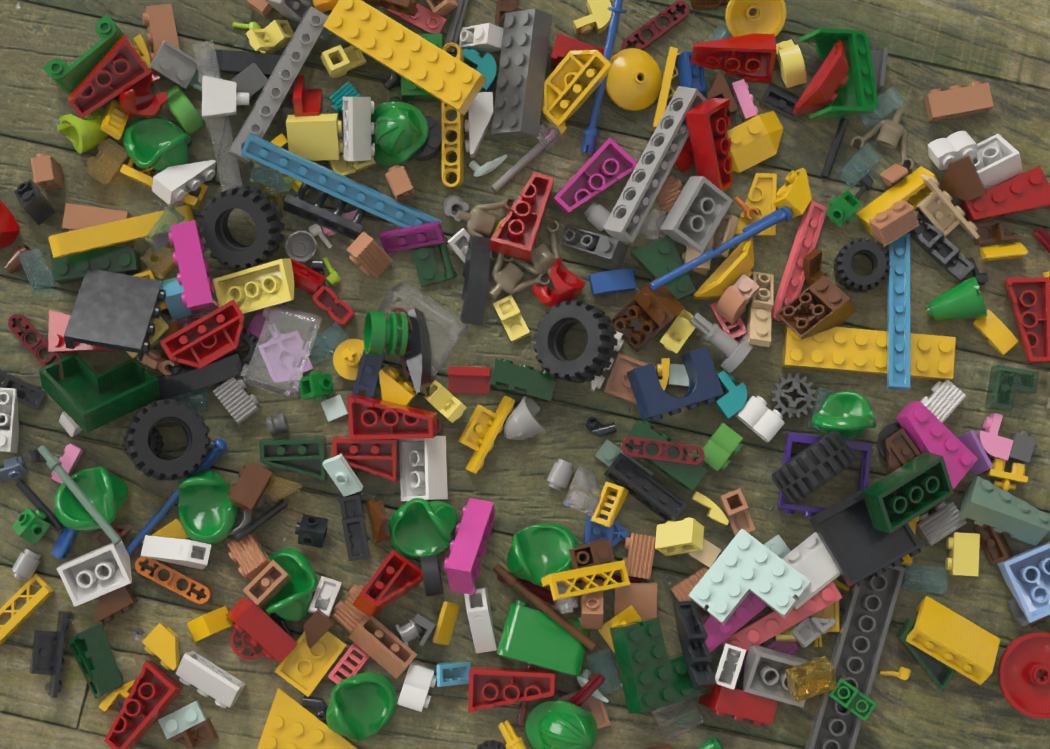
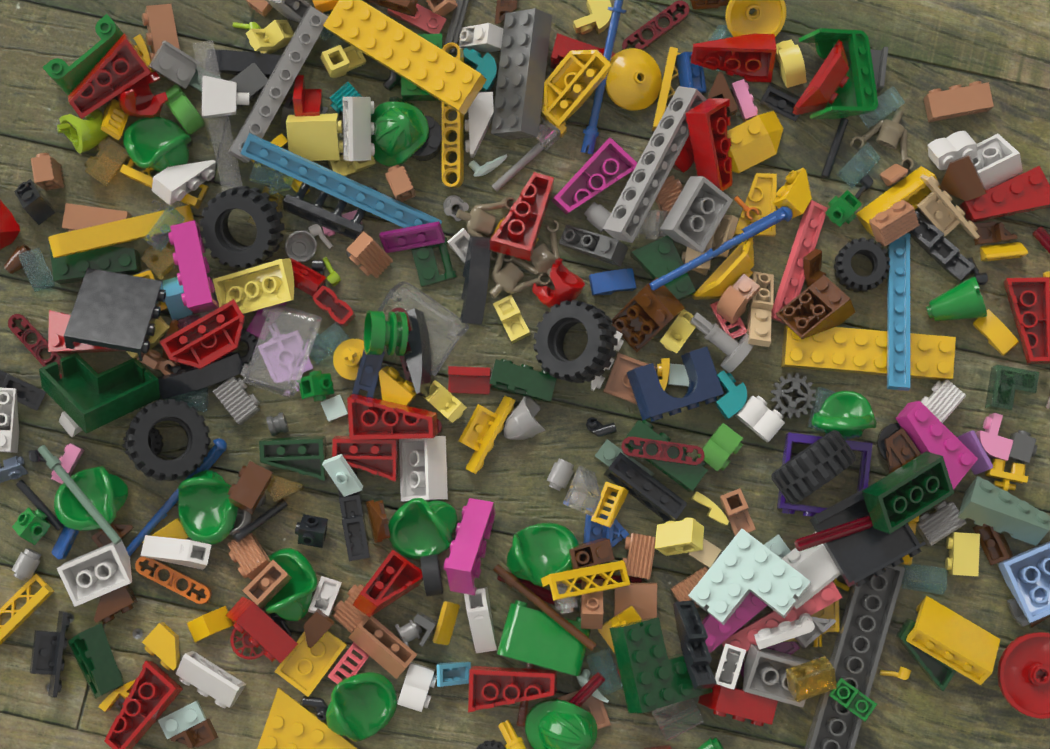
none -> white plate [754,613,815,650]
none -> dark red axle [794,516,873,551]

